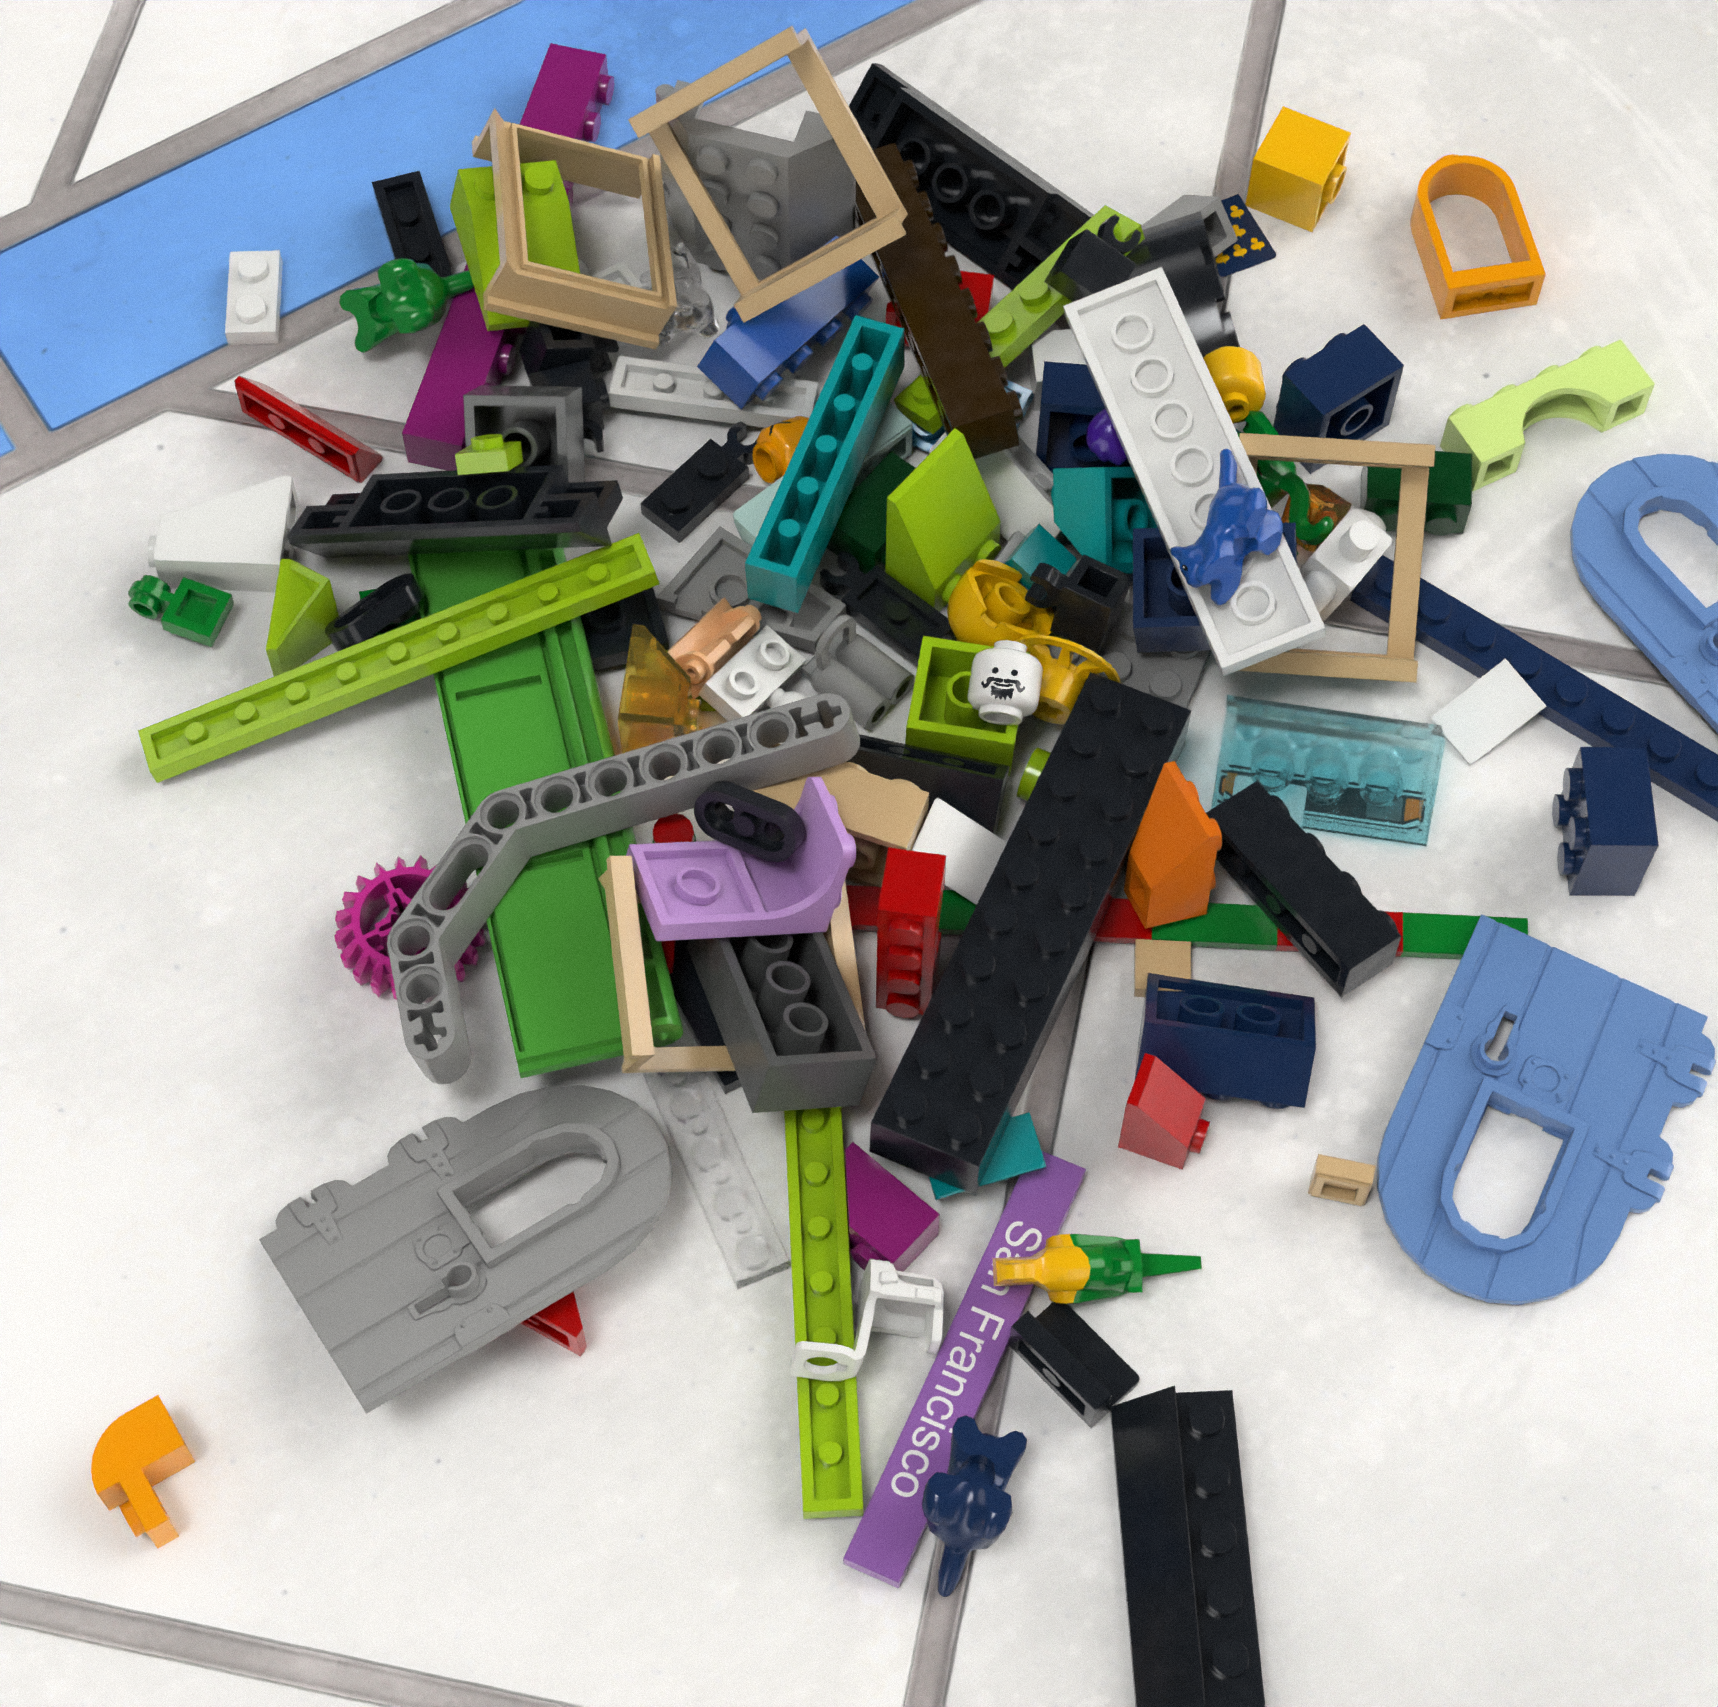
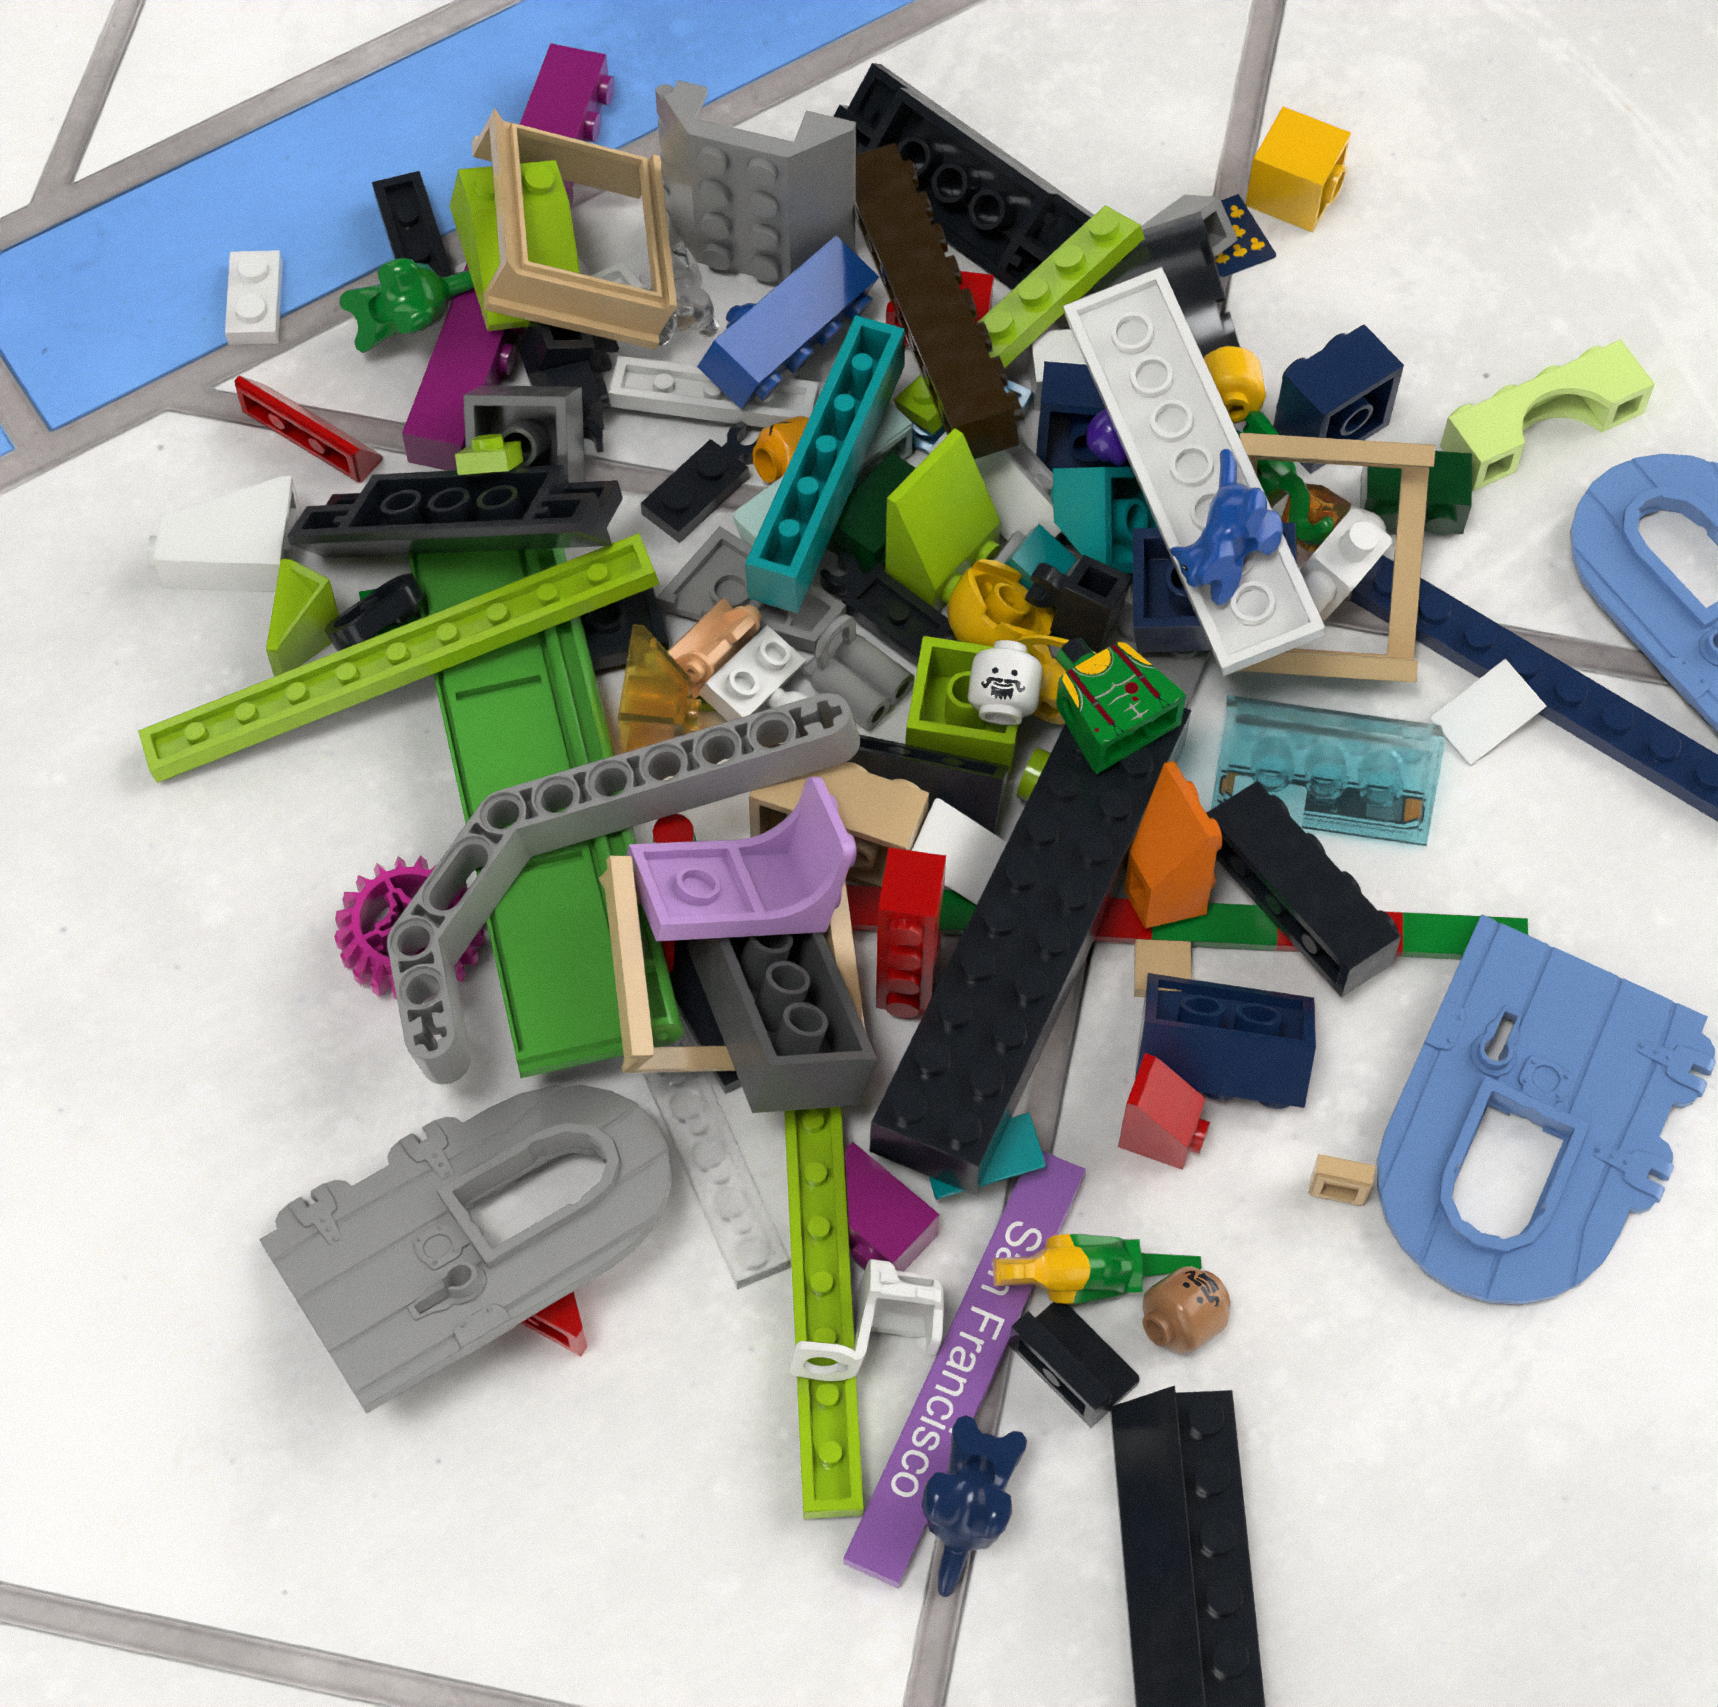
light orange brick [91,1395,195,1549] -> none
green plate [128,575,234,647] -> none
tan piece [628,26,908,323] -> none
black plate [694,781,805,862] -> none
black brick [1044,214,1141,302] -> none
light orange window [1410,154,1546,320] -> none
dark blue brick [1552,747,1659,896] -> none
none -> green torso [1056,638,1186,774]
none -> medium nougat head [1142,1266,1230,1354]

